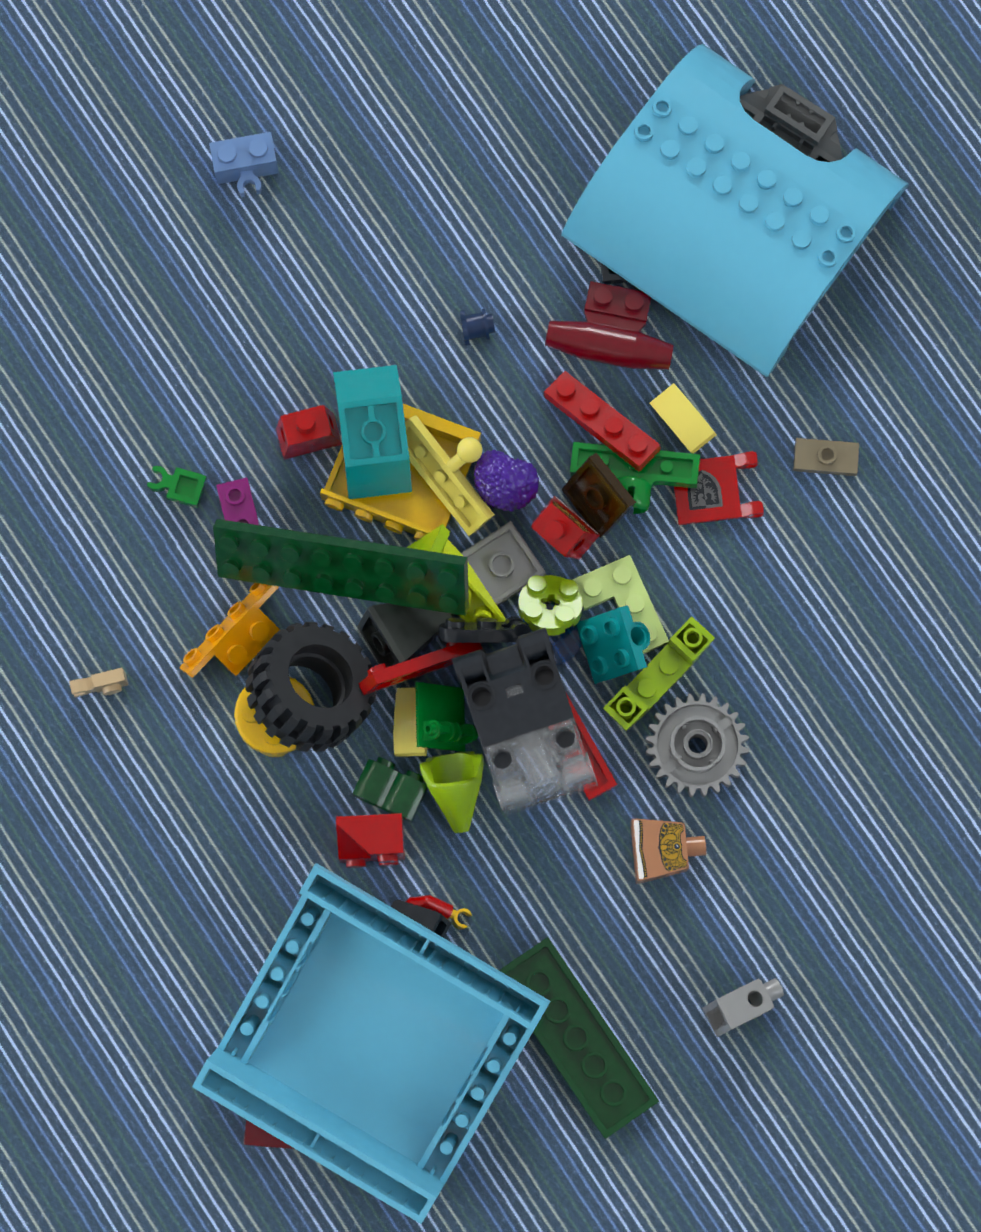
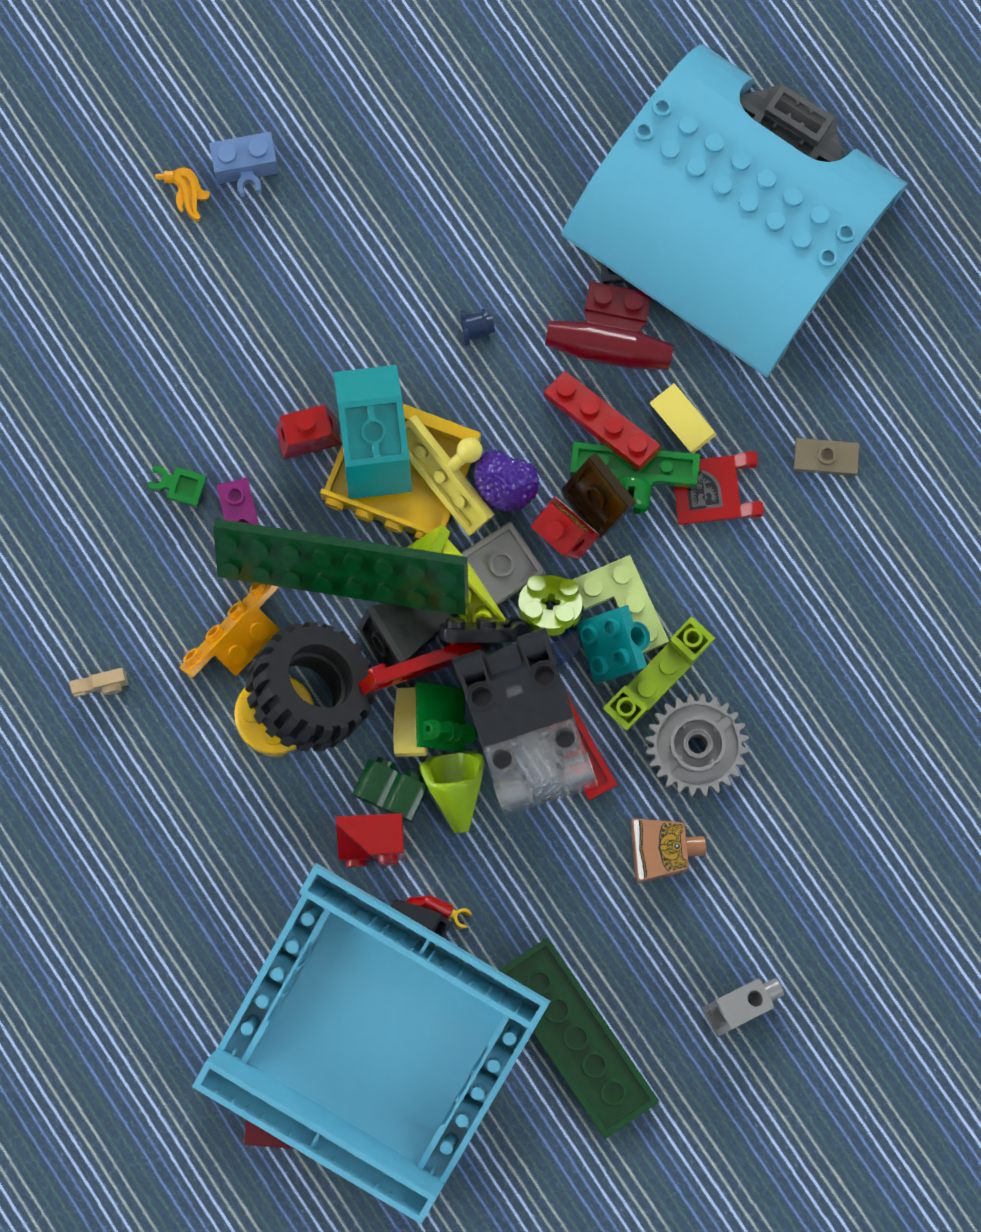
none -> light orange piece [155,167,210,222]

